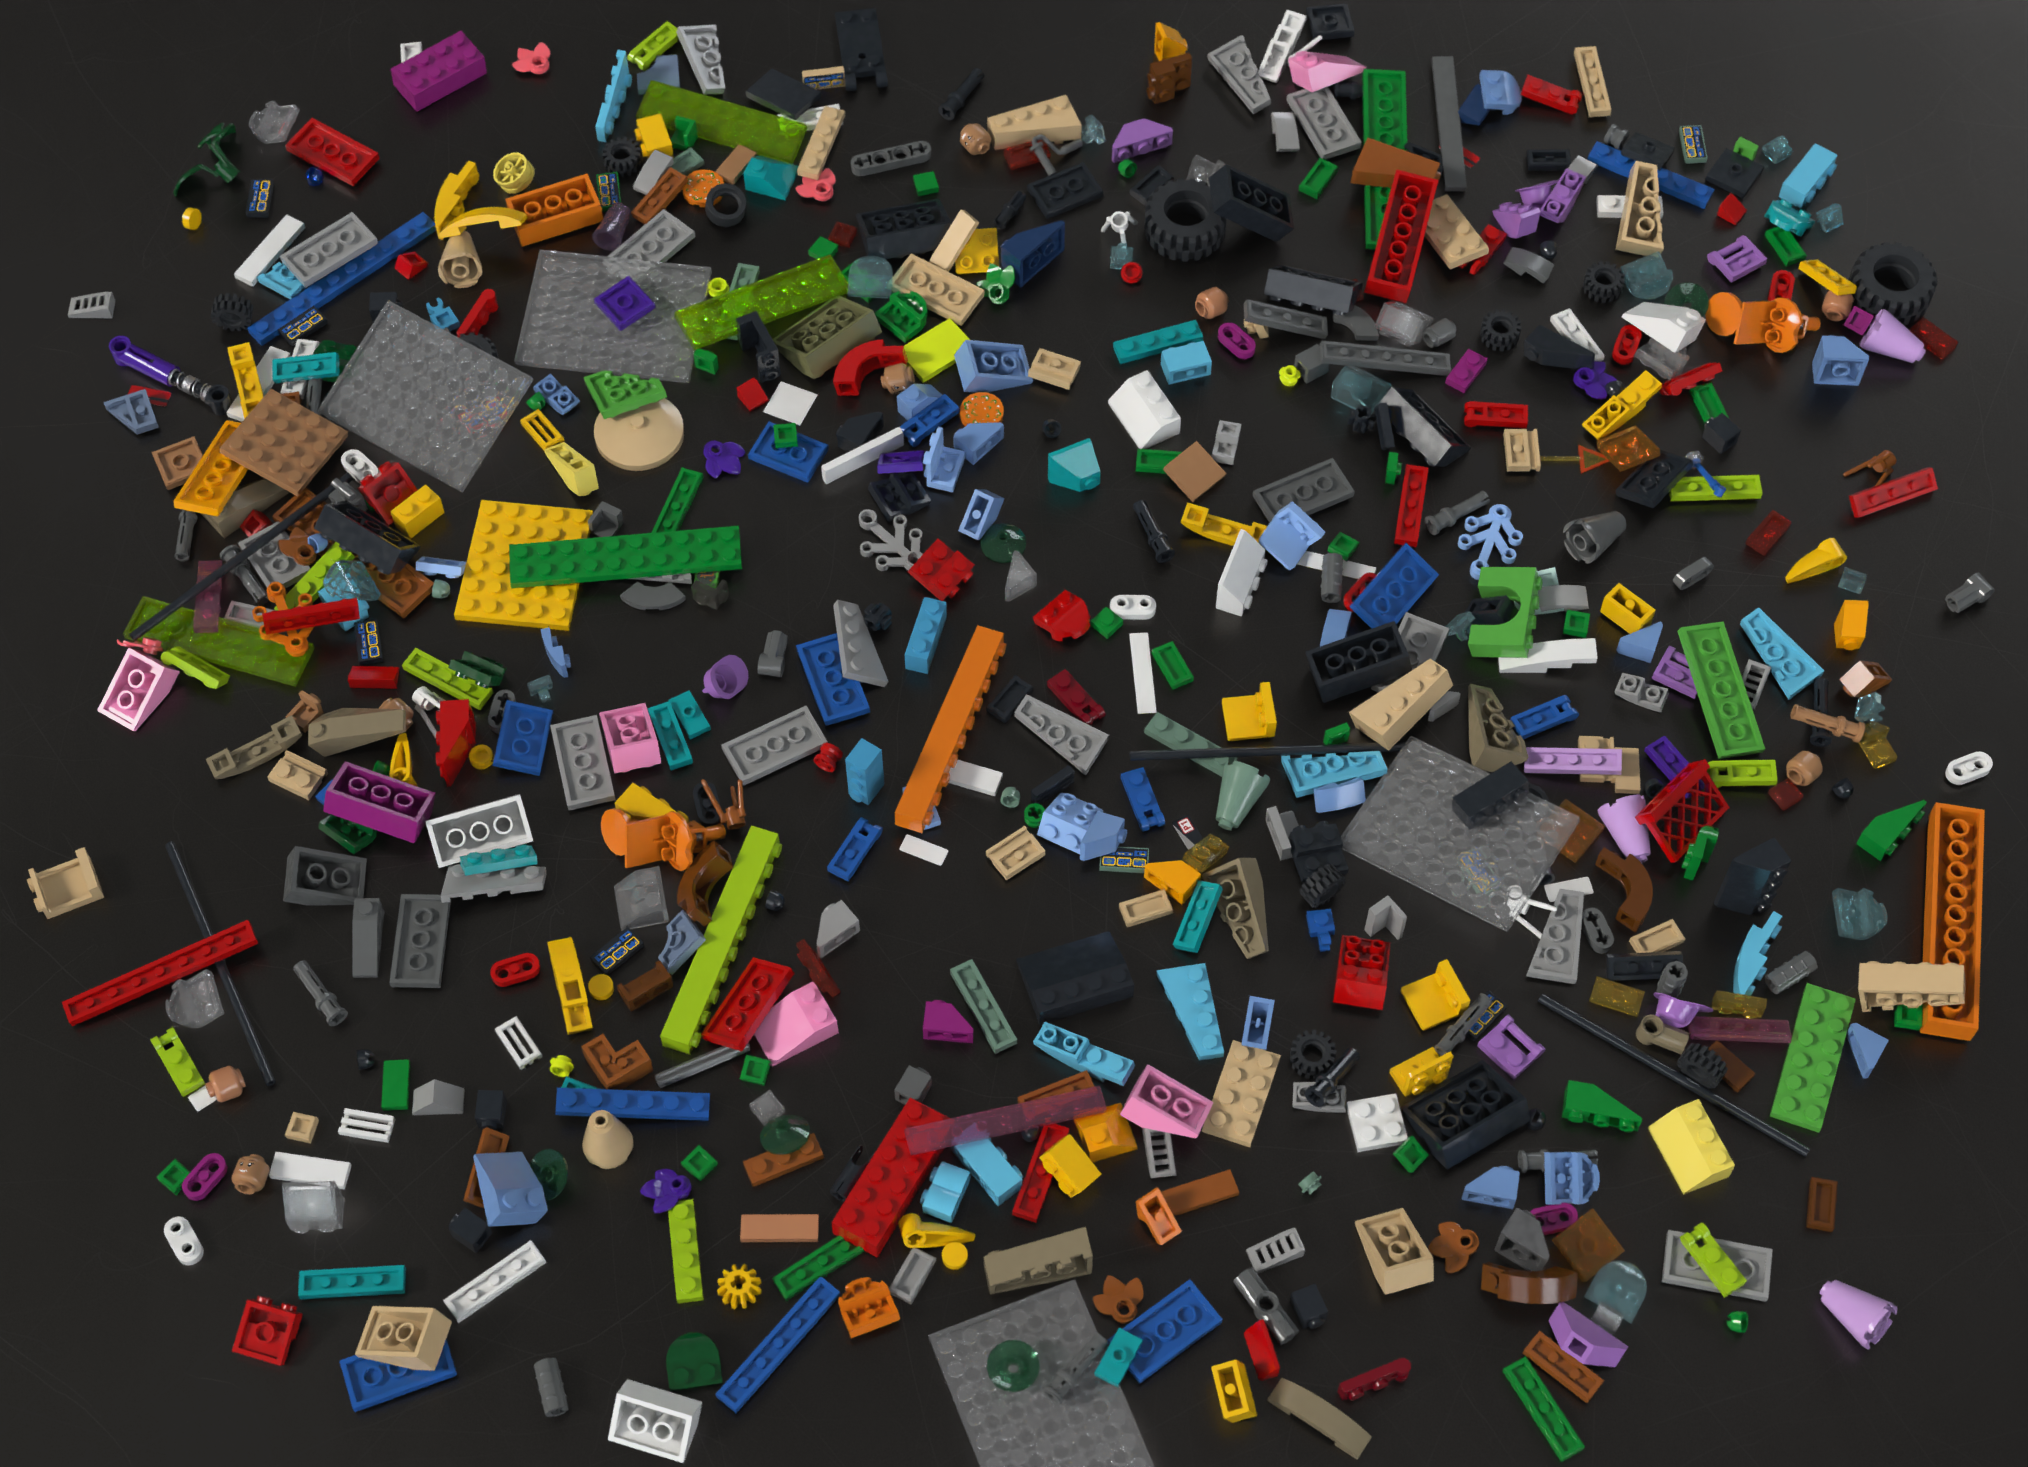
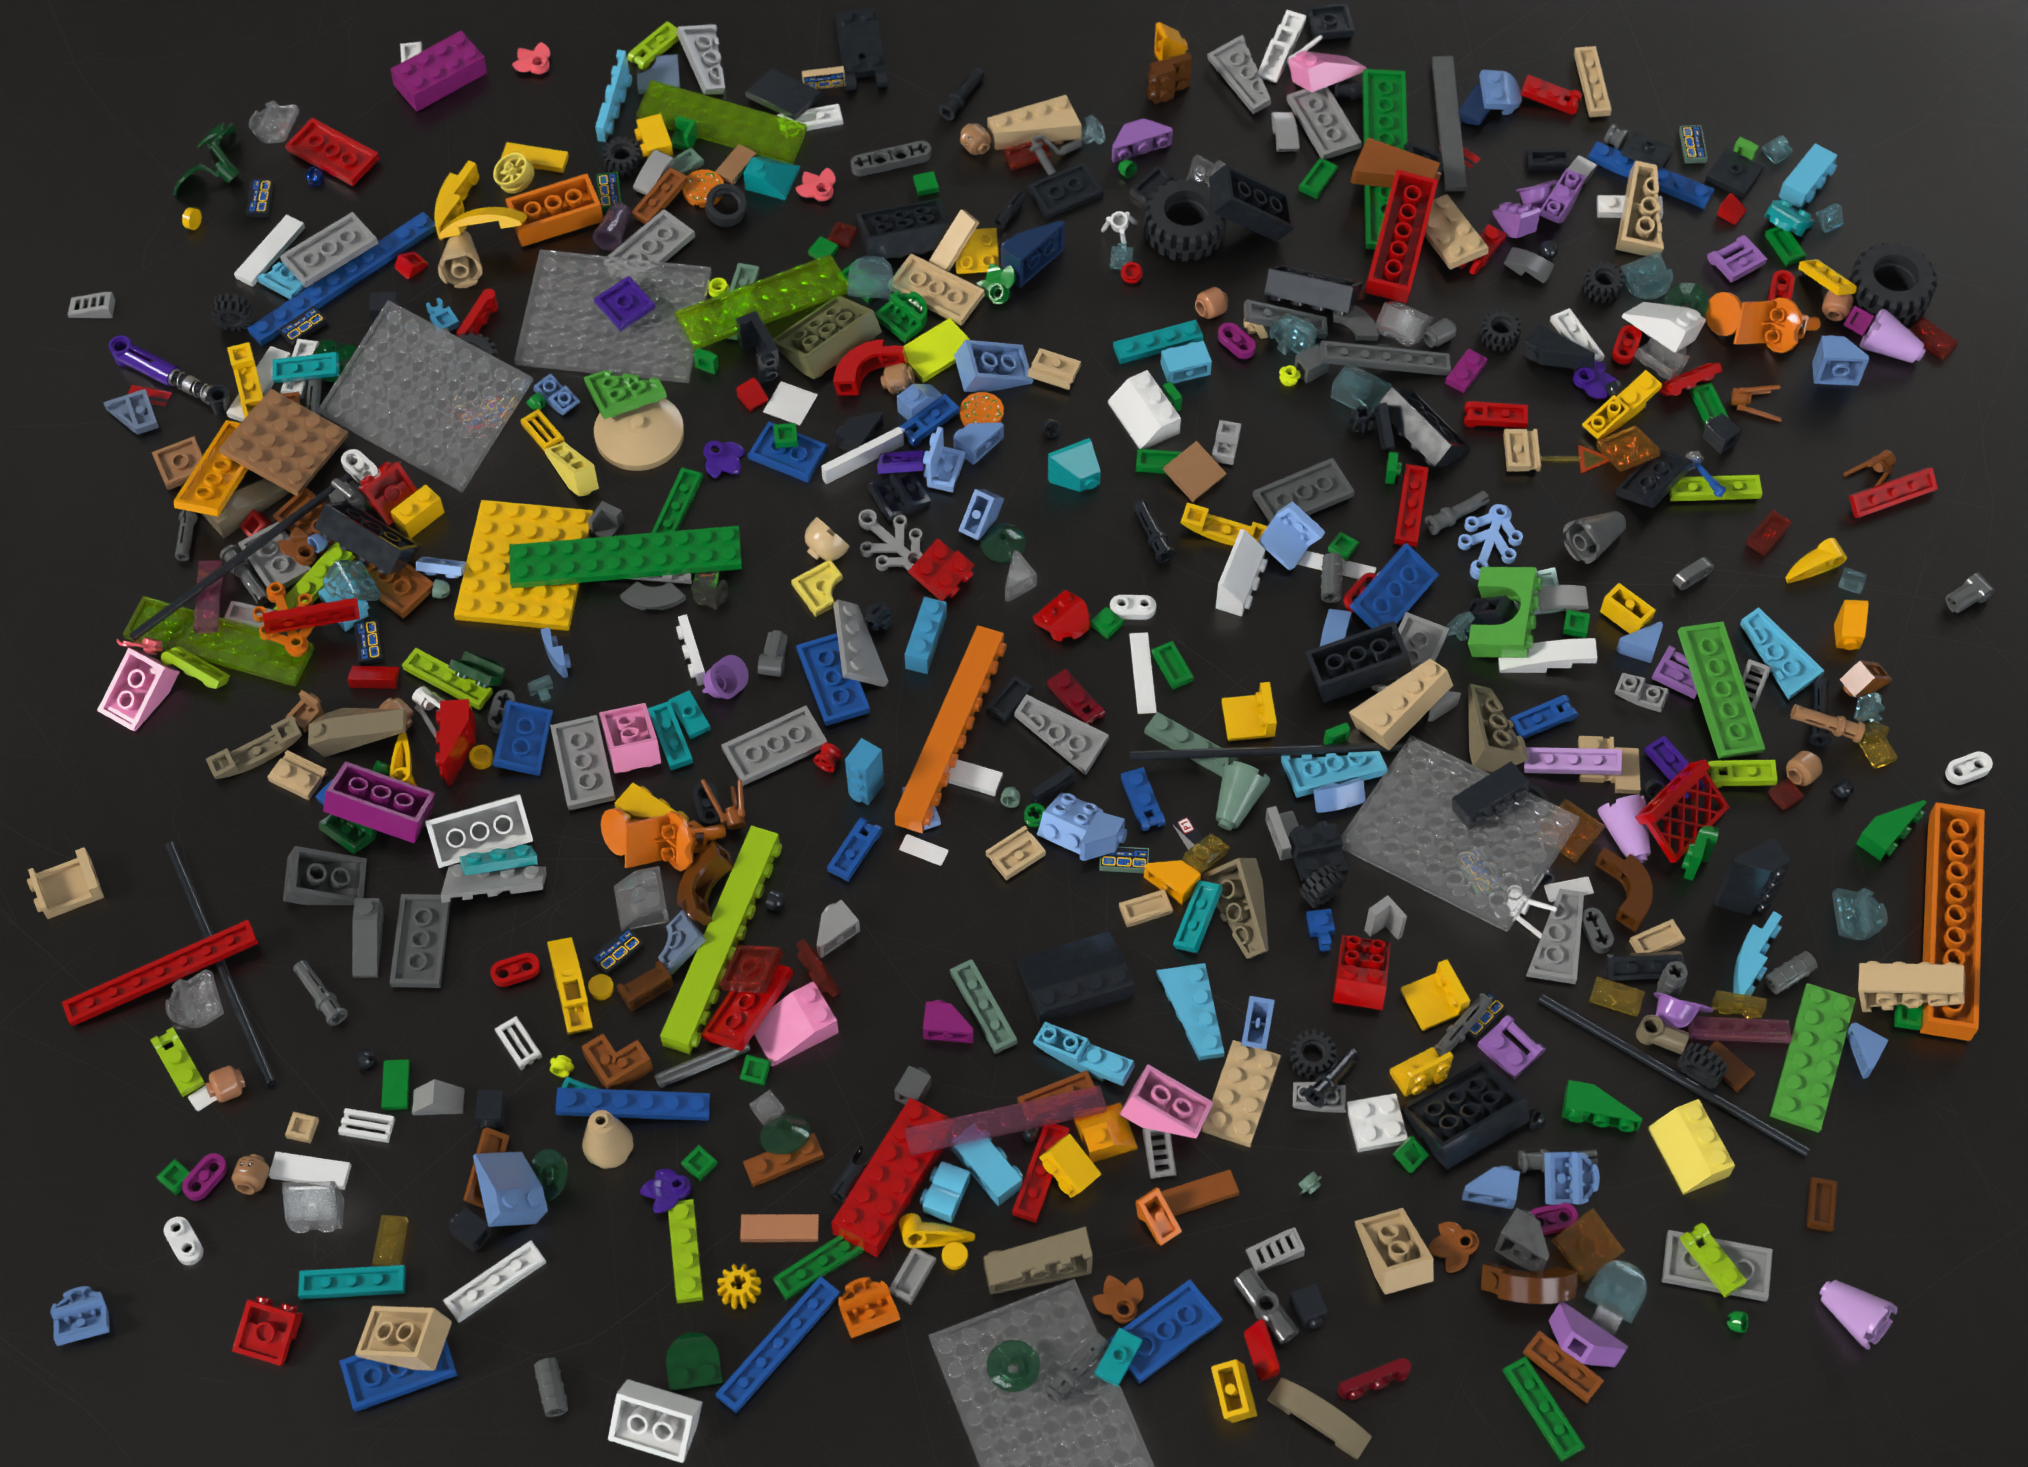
tan plate [797,106,845,180] -> none
none -> medium blue slope [50,1286,110,1346]
none -> clear yellow plate [372,1215,409,1267]
none -> yellow tile [501,142,569,173]
none -> white plate [676,614,705,686]
none -> clear red plate [719,945,783,993]
none -> light yellow tile [791,561,843,617]
none -> tan cylinder [804,517,850,561]
none -> green plate [1162,382,1182,412]
none -> clear light blue slope [1269,315,1317,355]
none -> dark orange plant [1731,385,1782,422]

